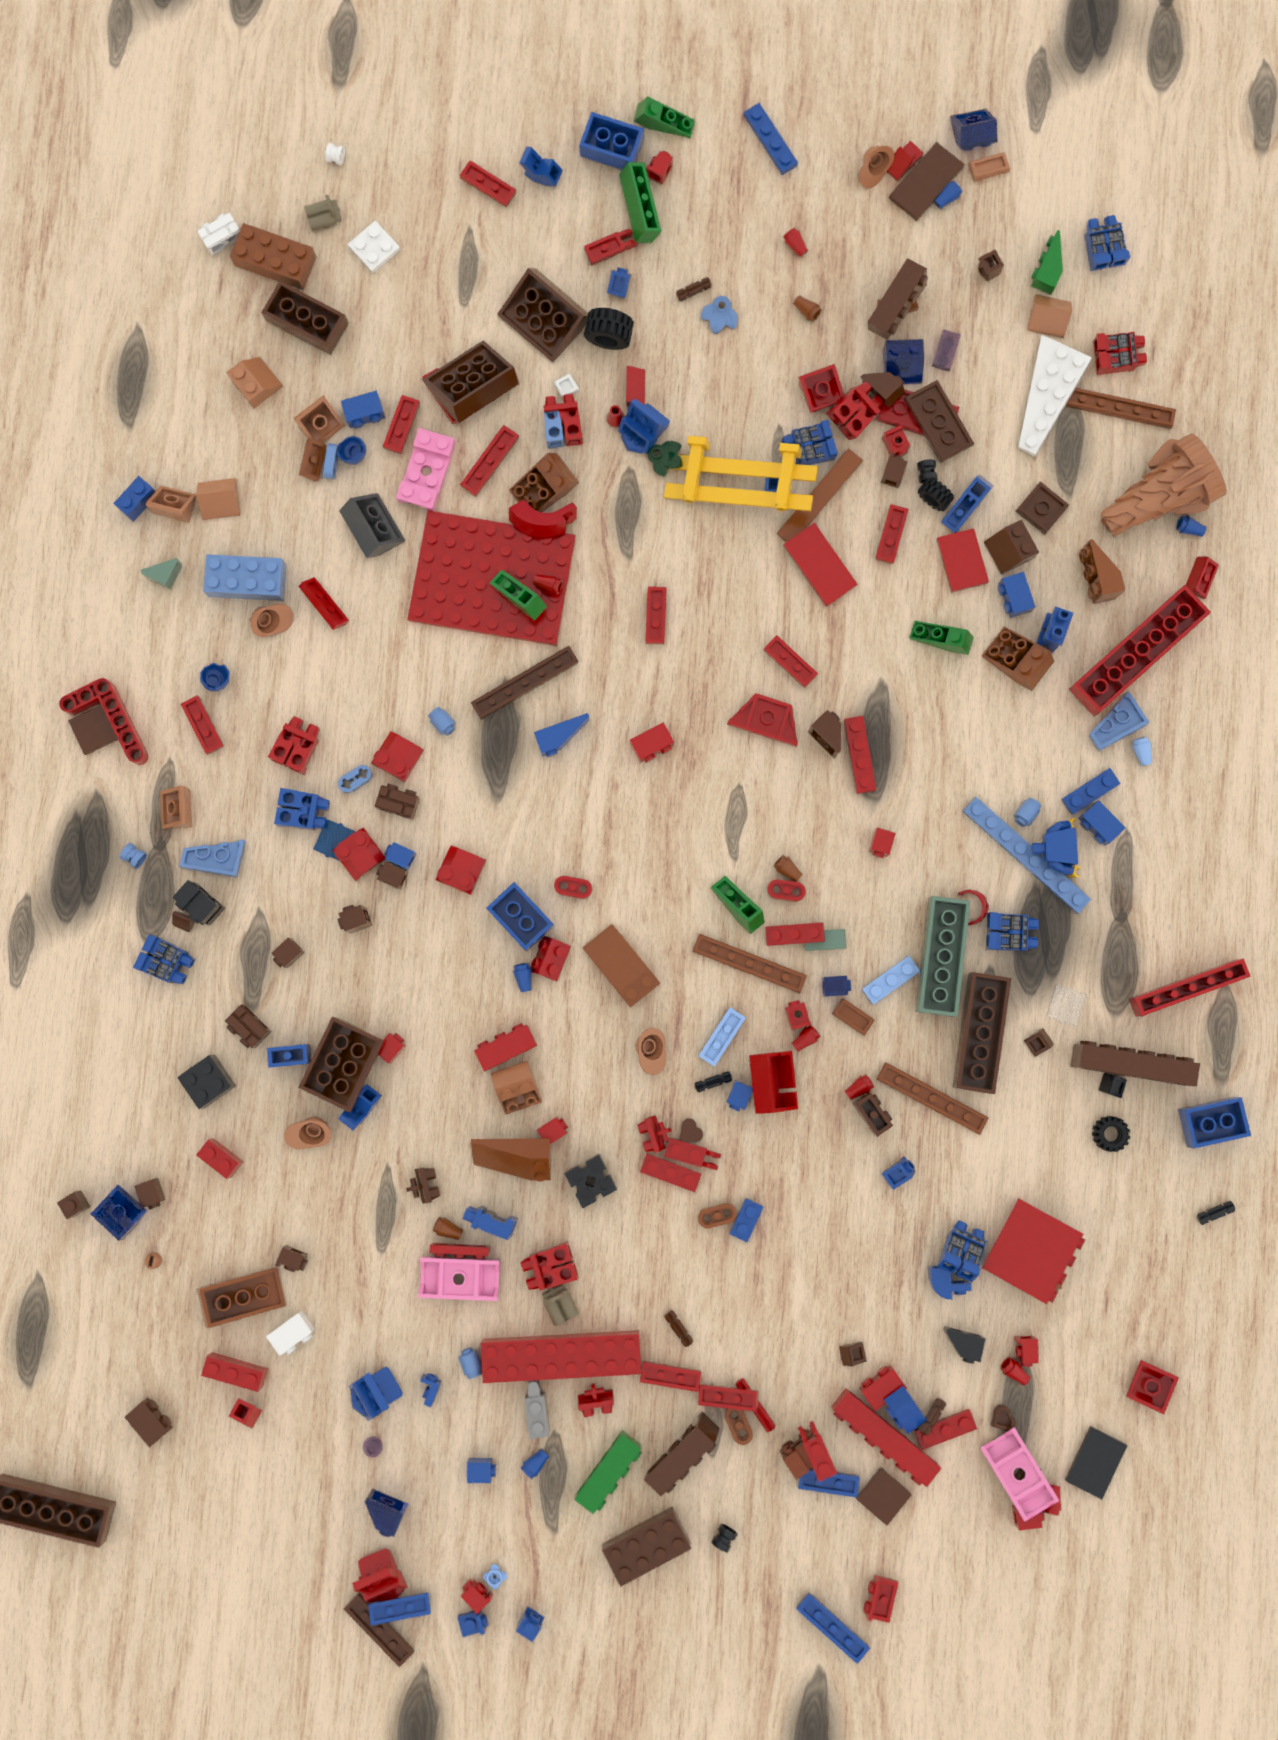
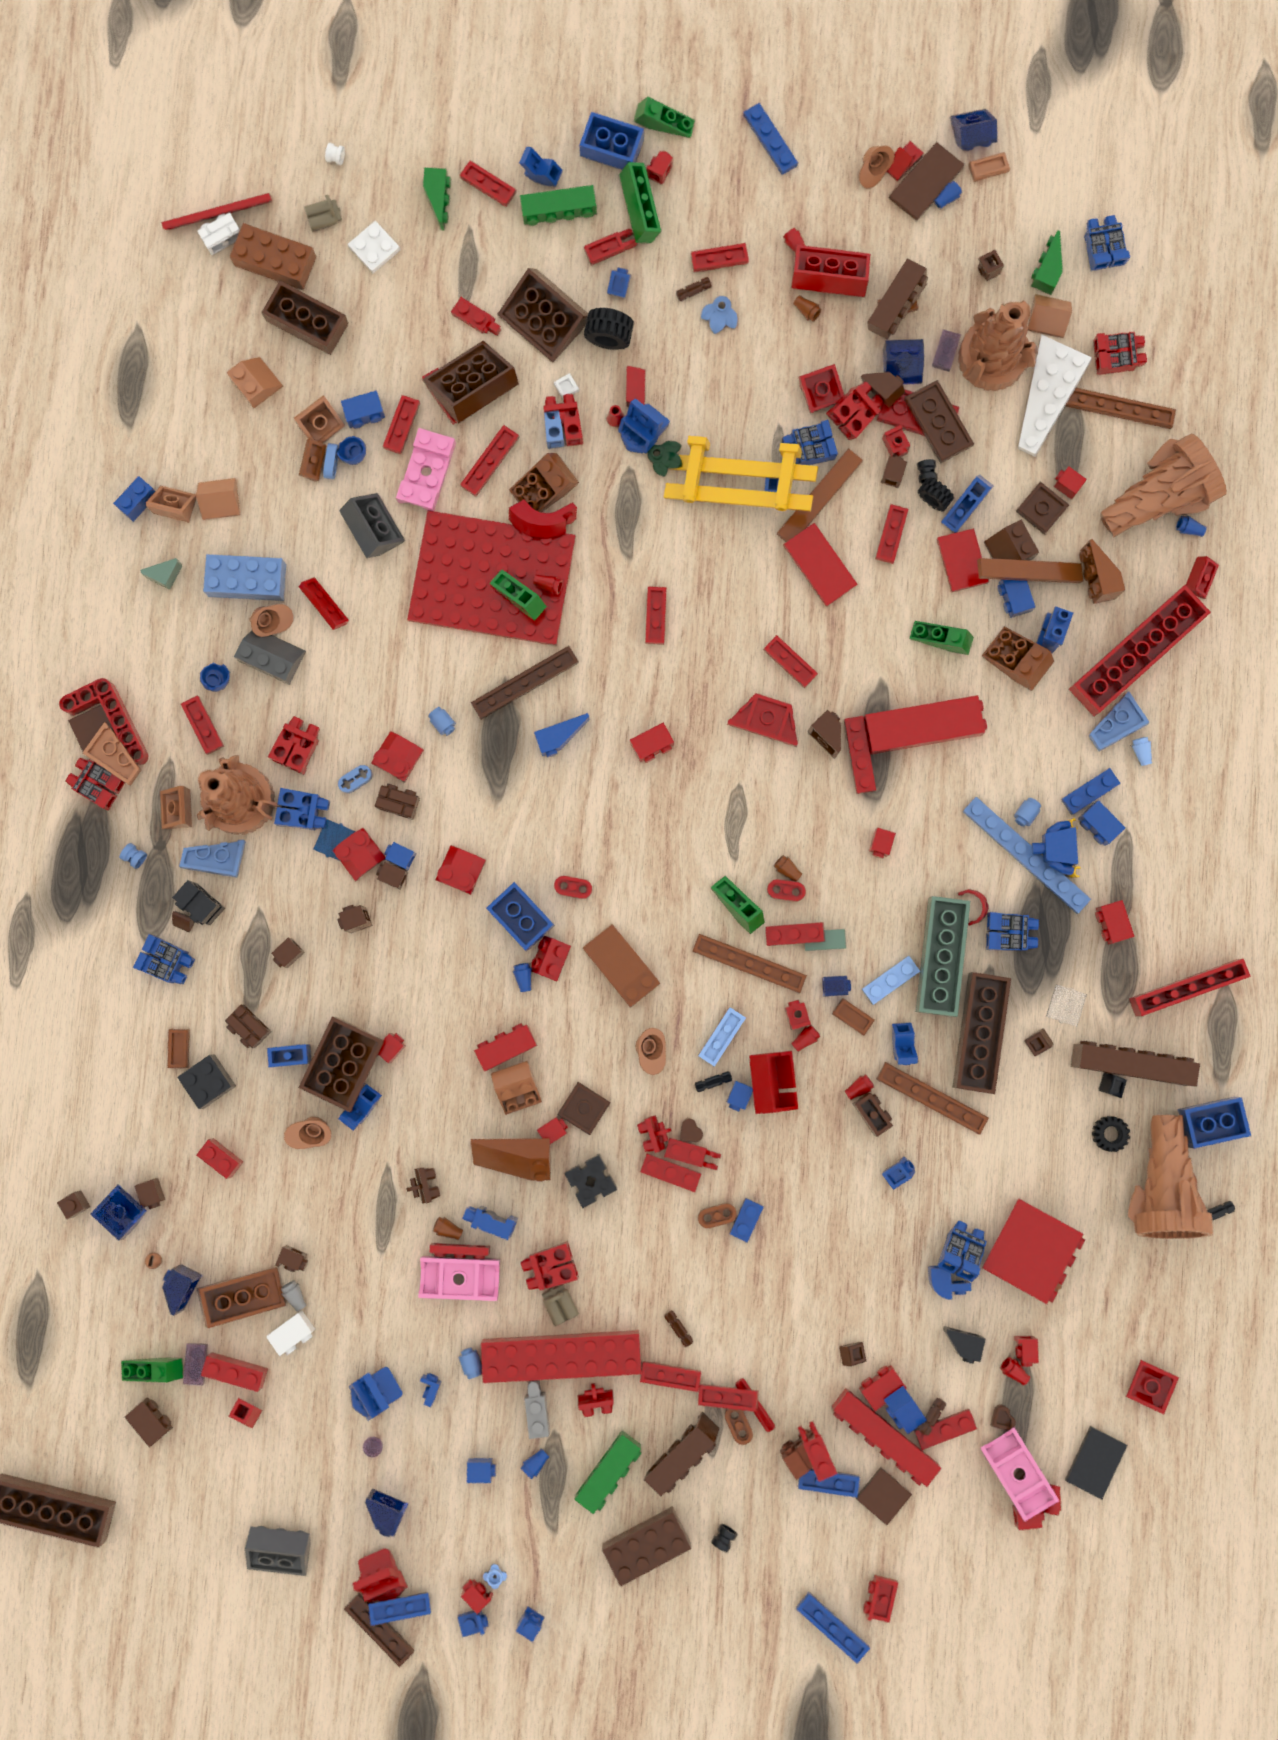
none -> red hips [65,758,125,811]
none -> nougat wing [83,722,142,786]
none -> green slope [121,1357,183,1383]
none -> red tile [161,193,272,231]
none -> clear blue slope [162,1264,202,1316]
none -> dark orange tile [167,1029,189,1068]
none -> clear purple plate [183,1343,208,1385]
none -> nougat cone [197,755,278,835]
none -> dark grey slope [234,630,306,685]
none -> dark grey slope [245,1526,310,1576]
none -> light grey cone [281,1280,306,1312]
none -> green slope [423,167,451,230]
none -> red hinge [451,297,501,336]
none -> green brick [520,185,597,226]
none -> reddish brown tile [557,1082,611,1135]
none -> red plate [691,243,749,272]
none -> red slope [791,245,871,297]
none -> red brick [864,695,987,755]
none -> blue brick [892,1022,918,1065]
none -> nougat cone [958,301,1038,391]
none -> dark orange tile [977,558,1083,583]
none -> red brick [1054,466,1087,500]
none -> red brick [1095,900,1135,944]
none -> nougat cone [1128,1115,1213,1239]

